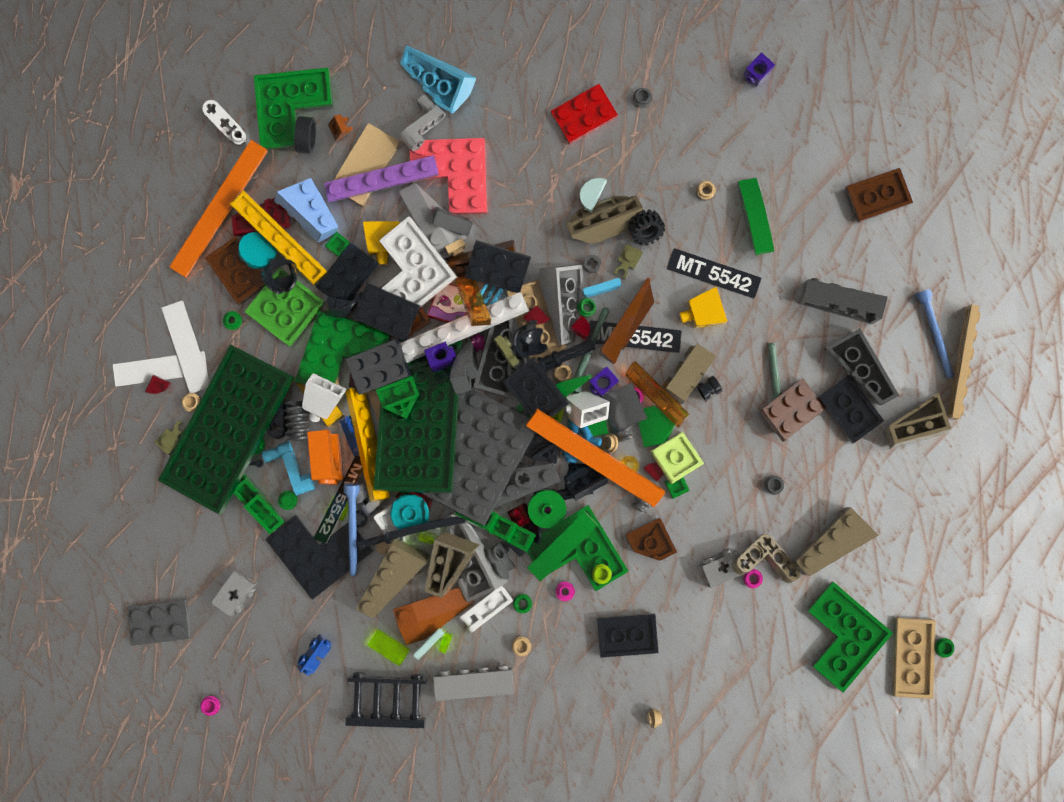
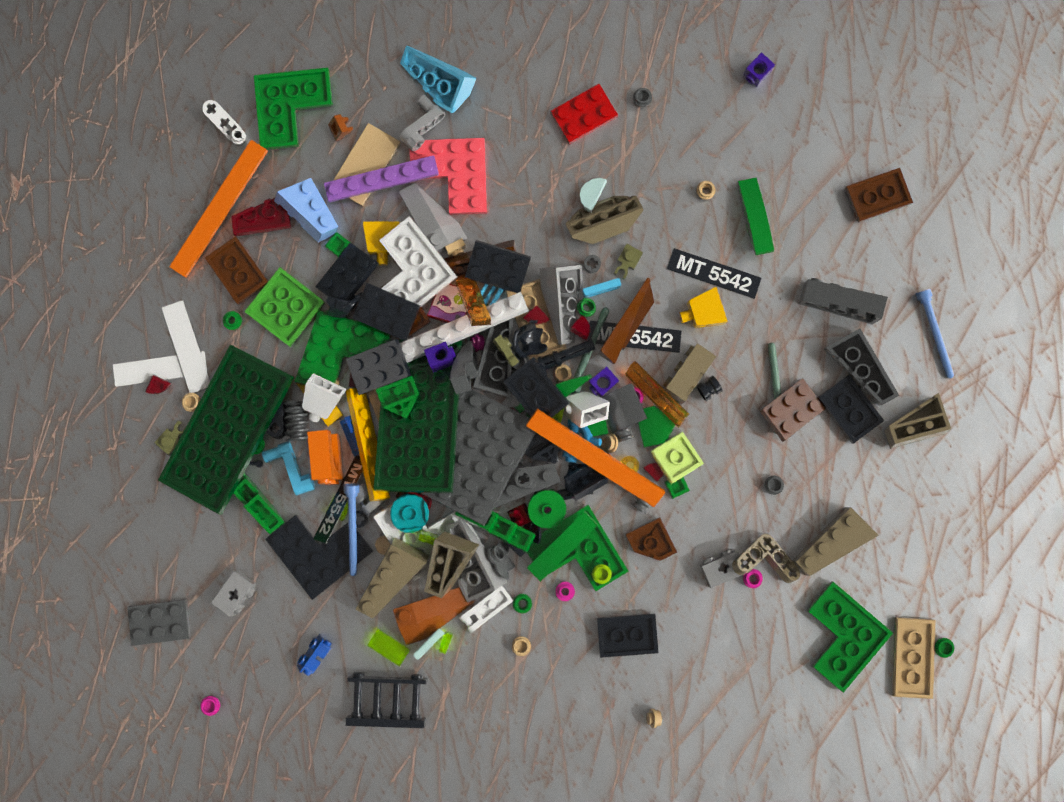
yellow tile [230,191,327,285] -> none
teal tile [238,232,277,269] -> none
black helmet [261,256,297,294] -> none
green plate [278,491,298,510] -> none
black tyre [294,116,316,154] -> none
black sword [358,517,466,550] -> none
dark grey slope [433,207,473,236] -> none
light grey brick [433,665,514,701] -> none
black tyre [628,209,665,246] -> none
tan plate [947,304,980,420] -> none

